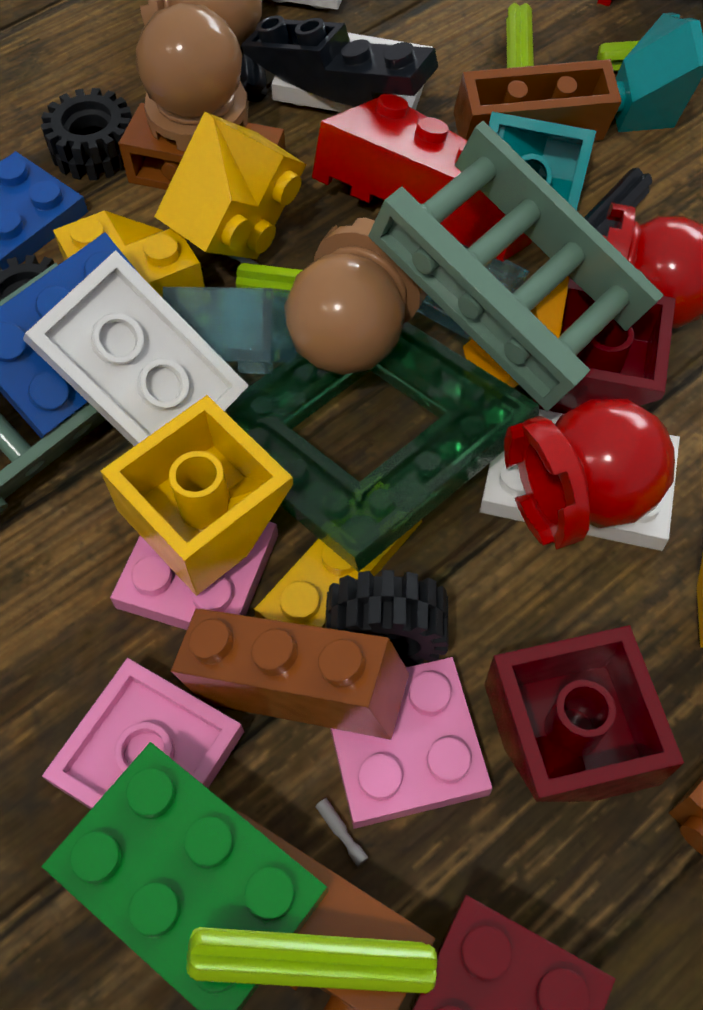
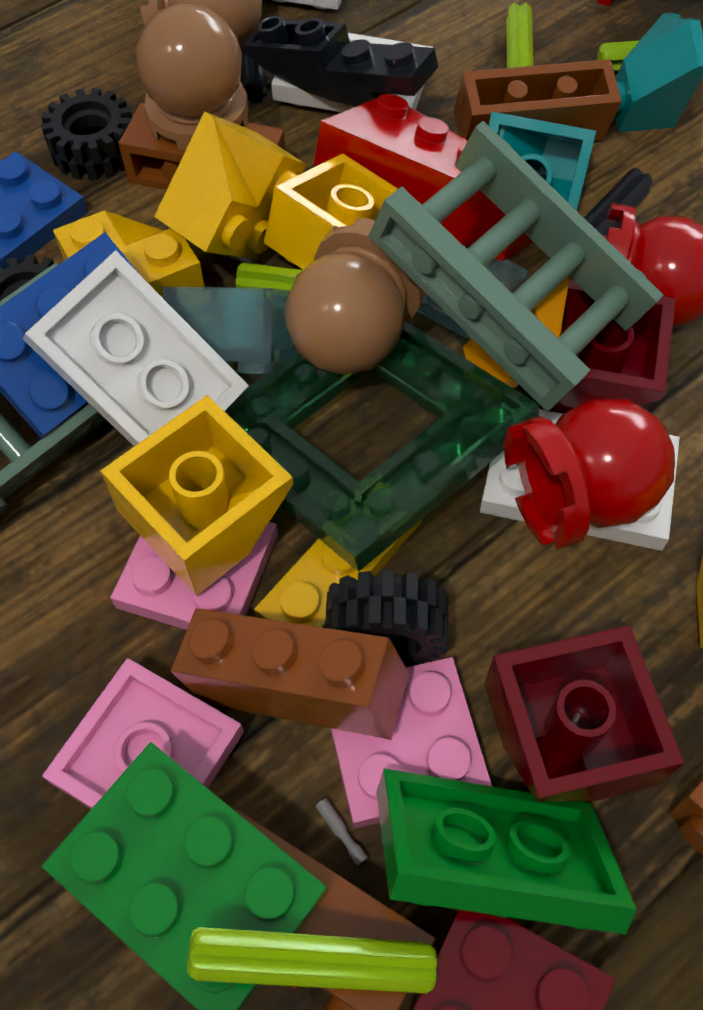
none -> yellow slope [264,153,421,270]
none -> green plate [376,768,637,935]

